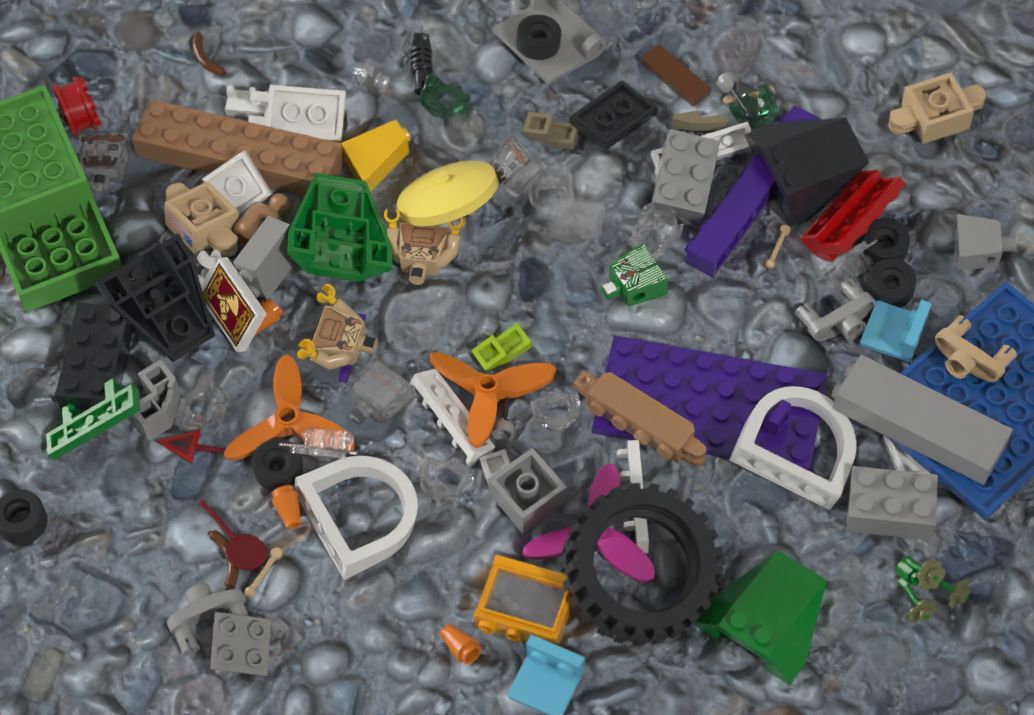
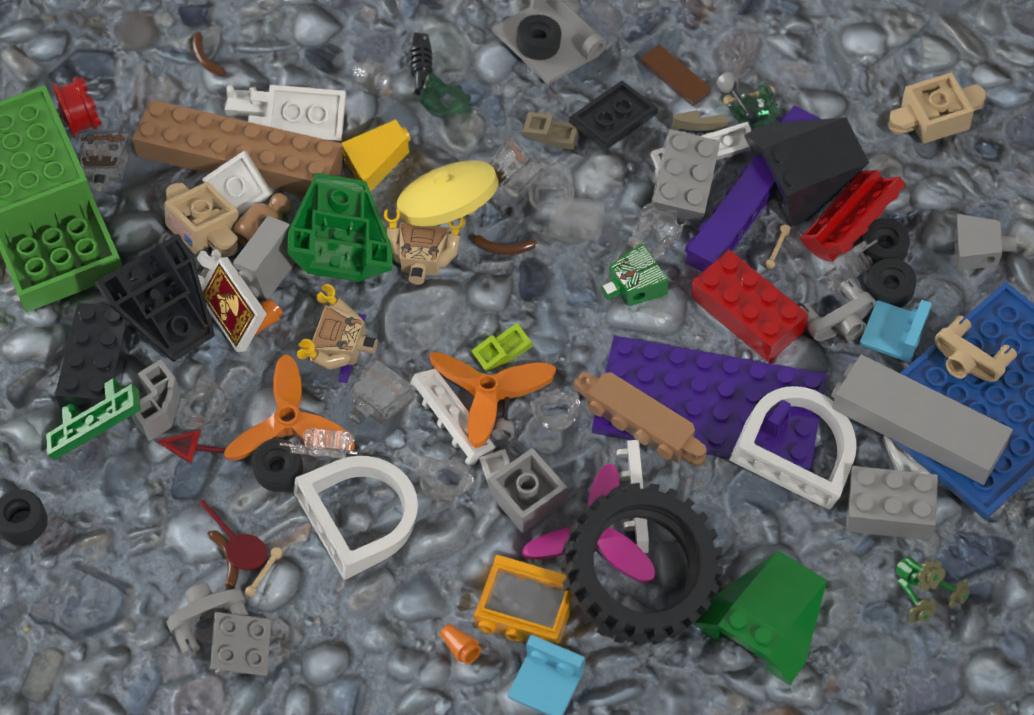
orange cone [271,485,302,529] -> none
none -> reddish brown piece [472,235,537,255]
none -> red brick [691,250,808,363]

